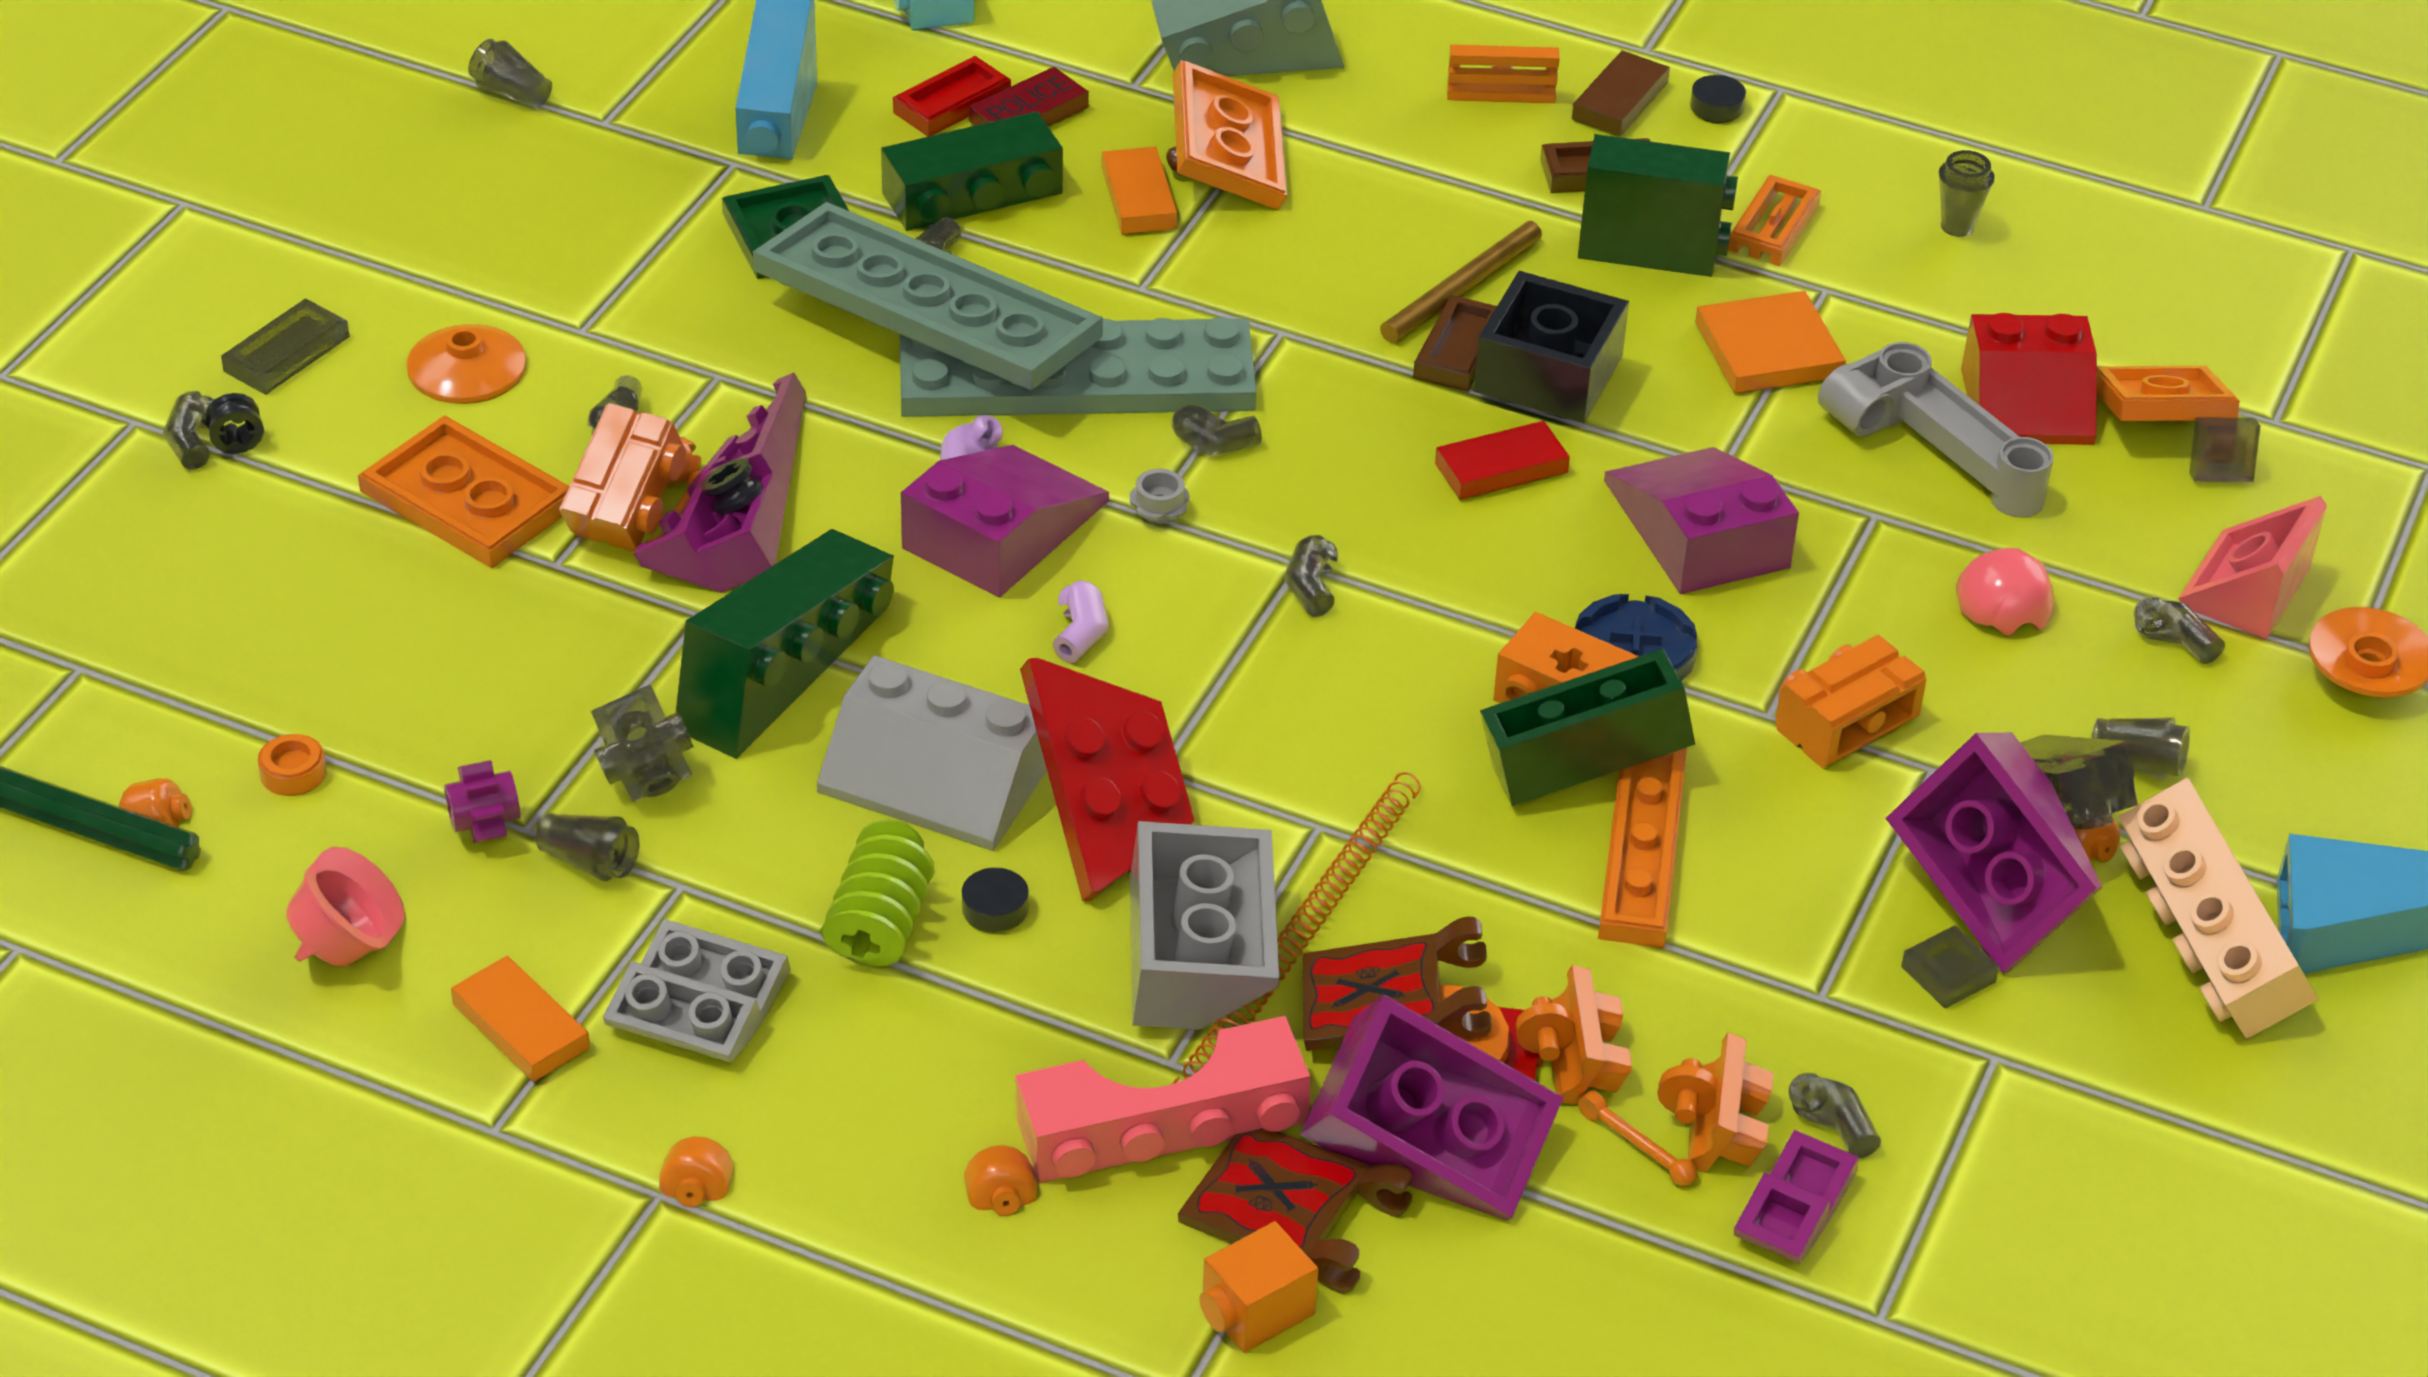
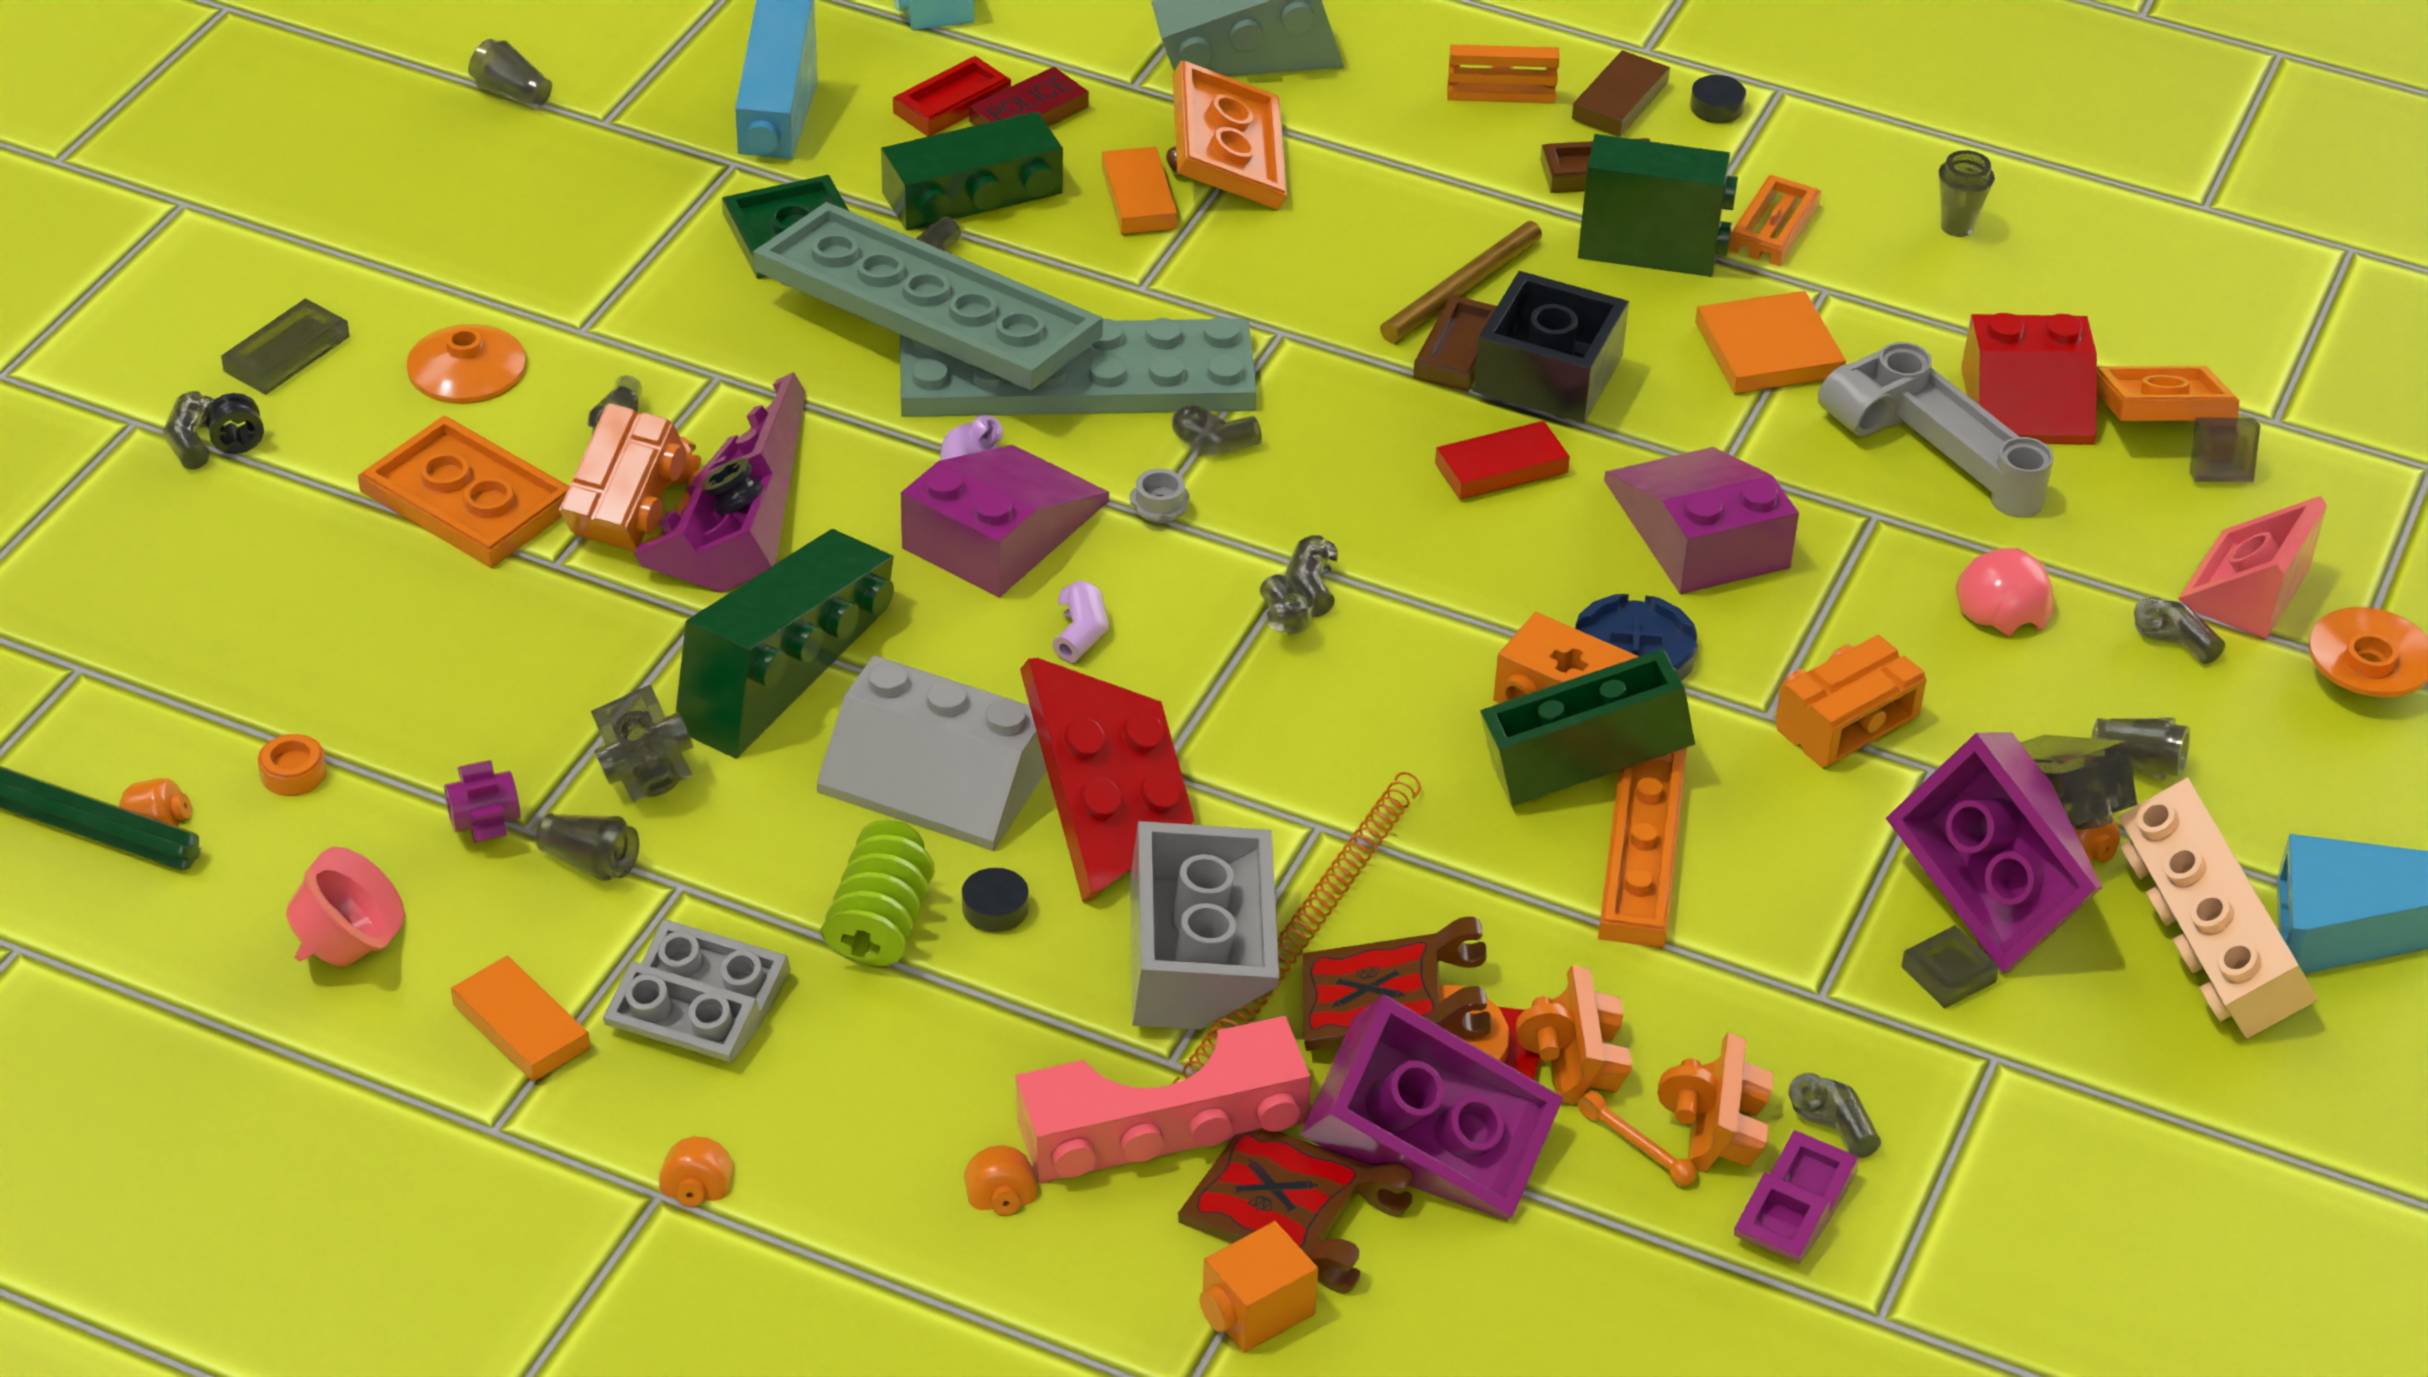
none -> clear smoke arm [1259,574,1311,635]

